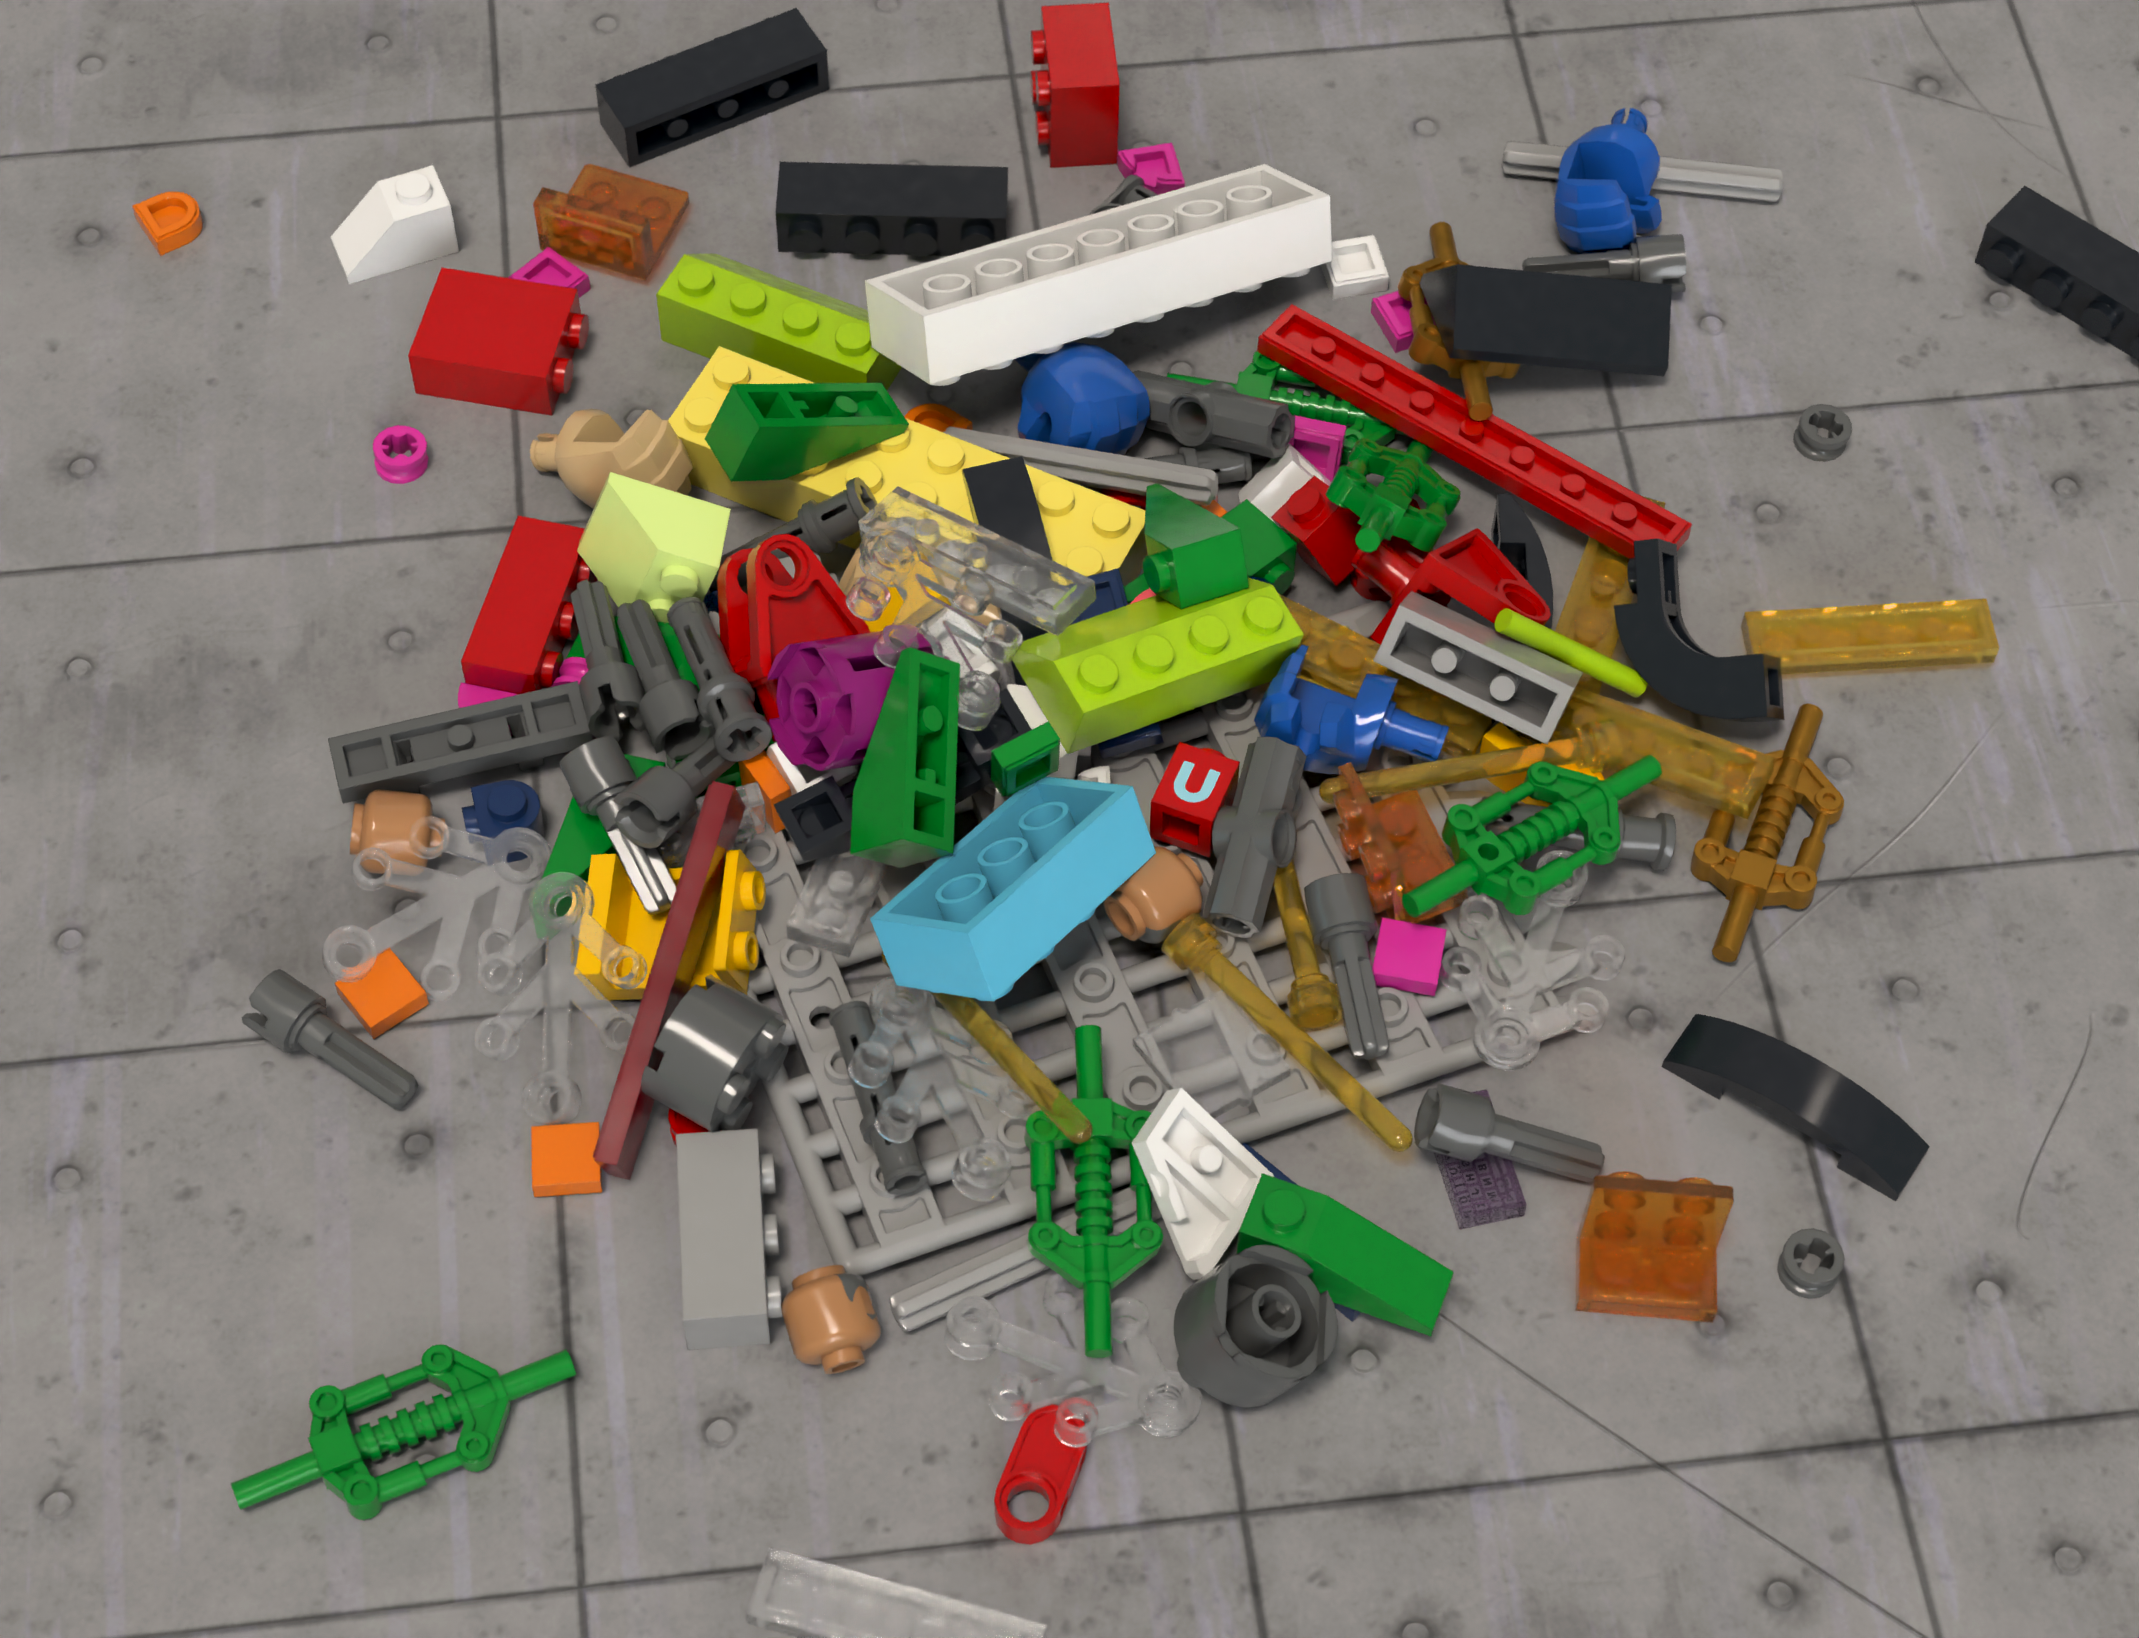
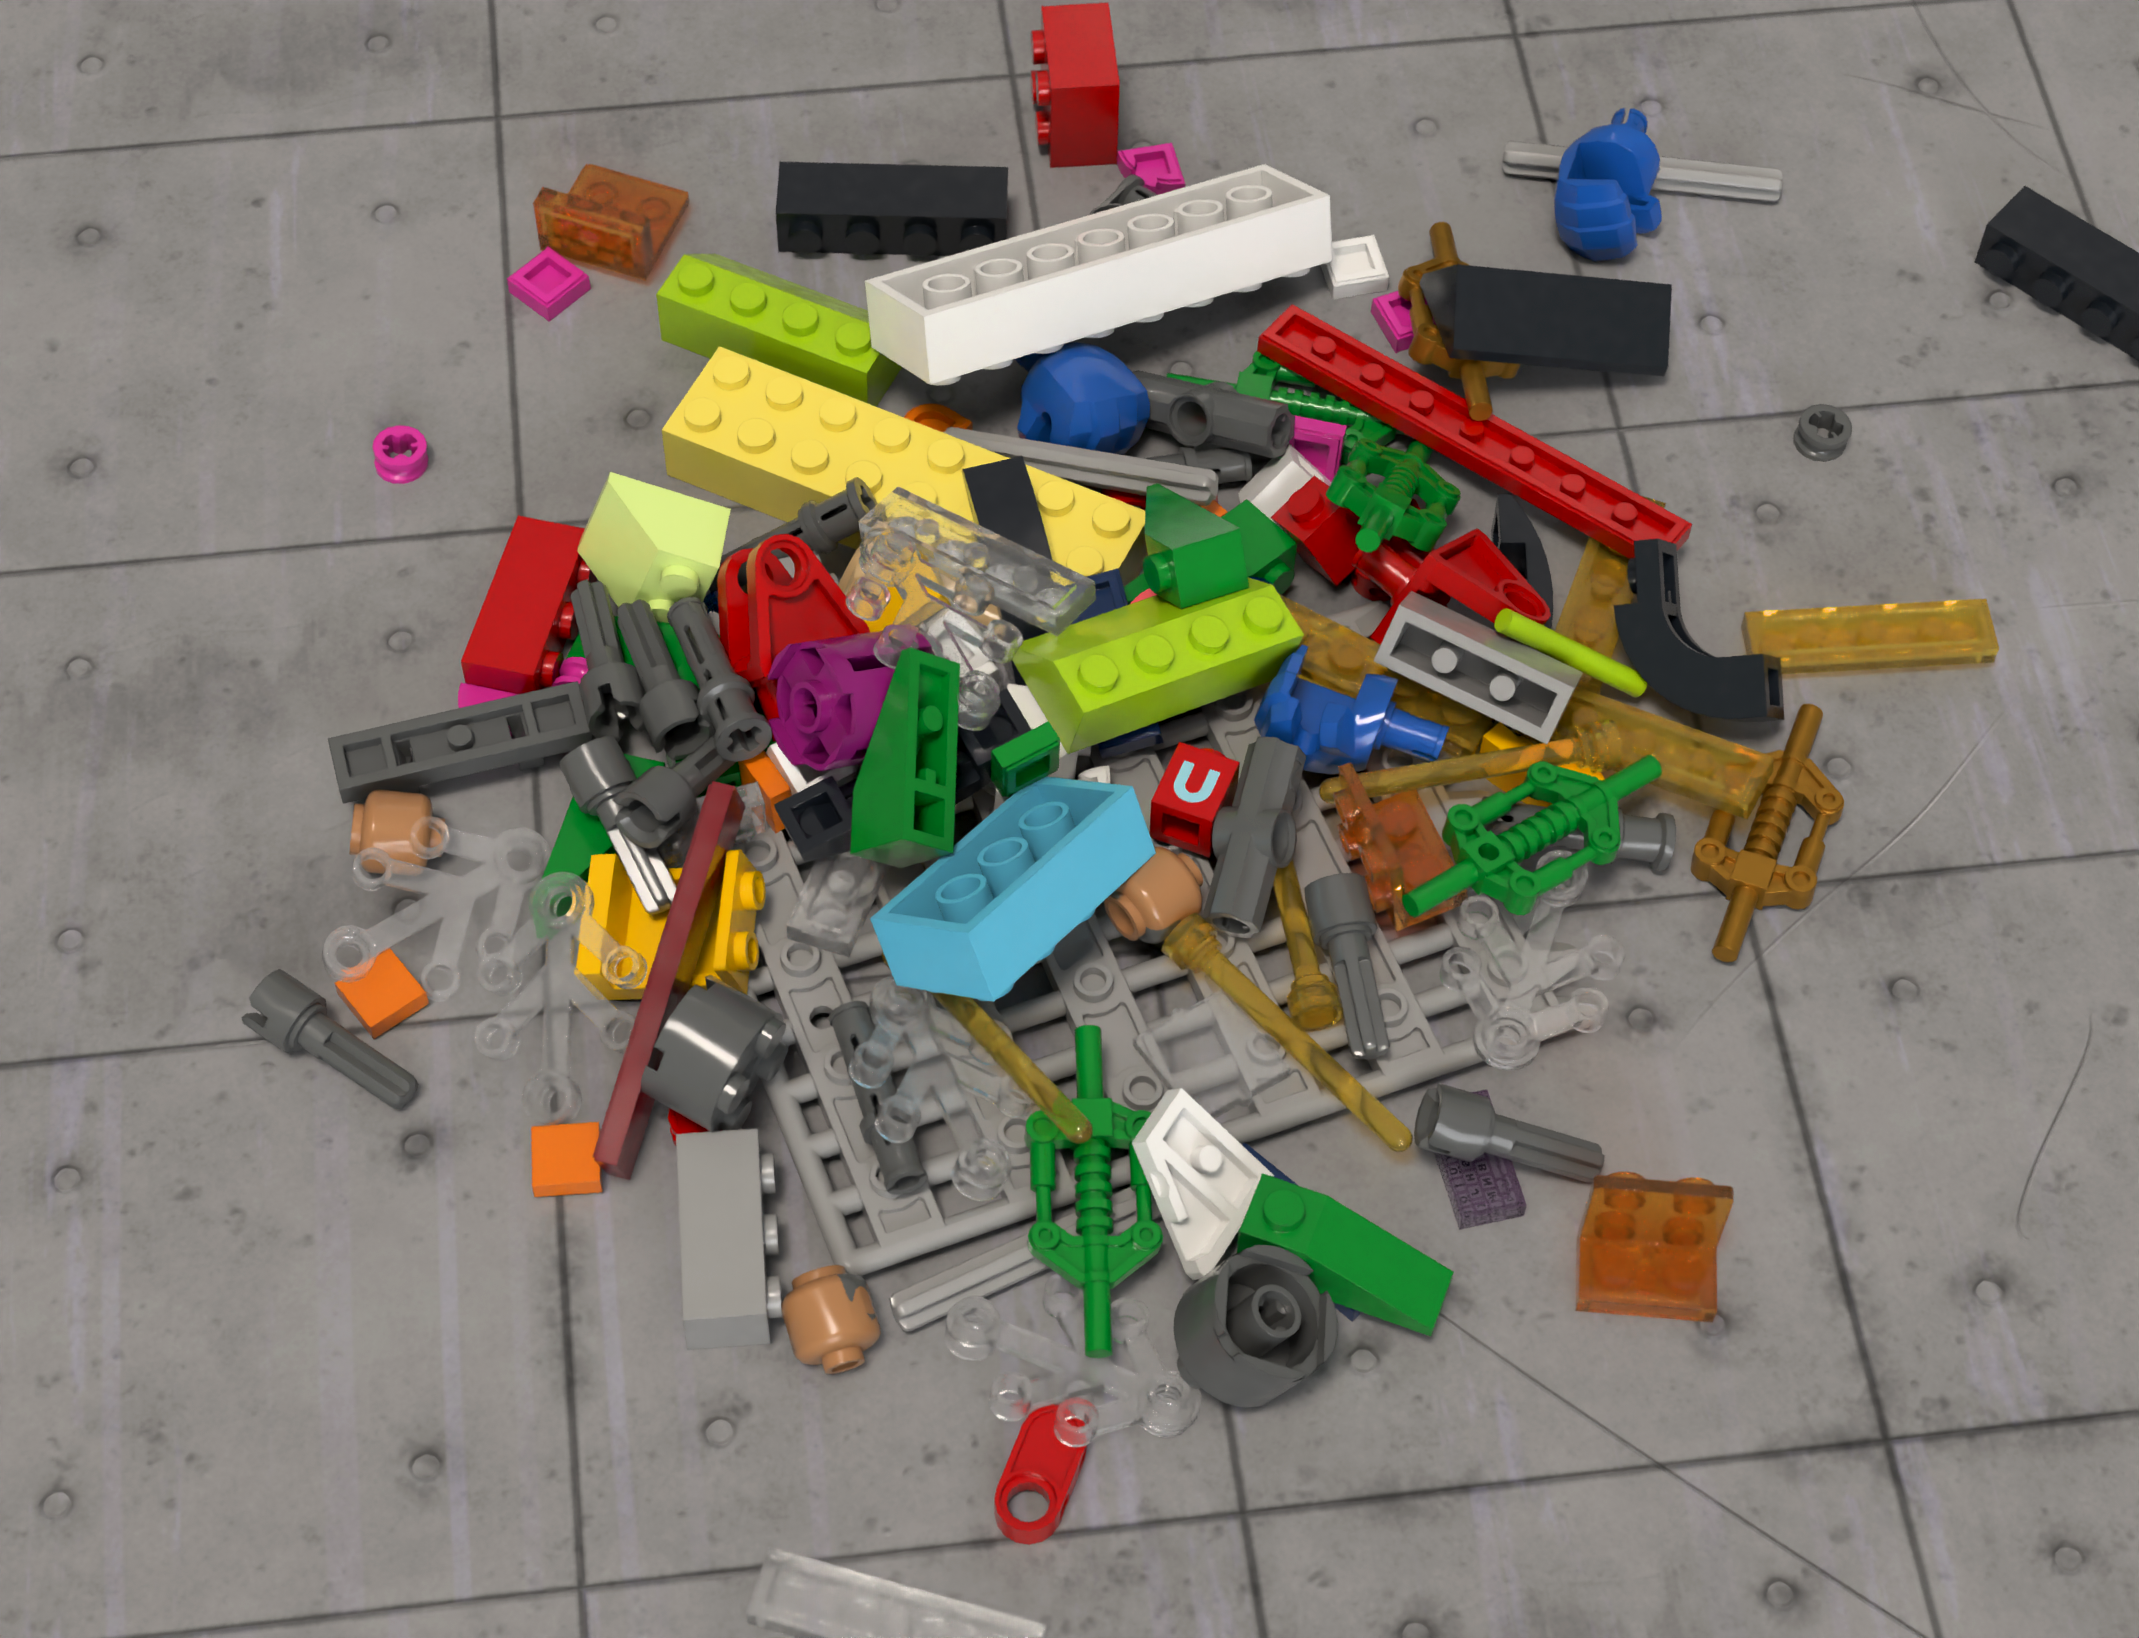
orange tile [132,191,203,256] -> none
green bar [230,1344,576,1520] -> none
white slope [331,165,459,284] -> none
red brick [408,267,589,416] -> none
dark blue plate [462,780,545,867] -> none
tan piece [530,409,693,509] -> none
black brick [595,8,829,168] -> none
green slope [705,383,909,482] -> none
dark pink tile [1373,917,1447,996] -> none
dark grey piece [1522,234,1686,293] -> none
black slope [1662,1014,1930,1201] -> none
dark grey bush [1777,1228,1845,1299] -> none

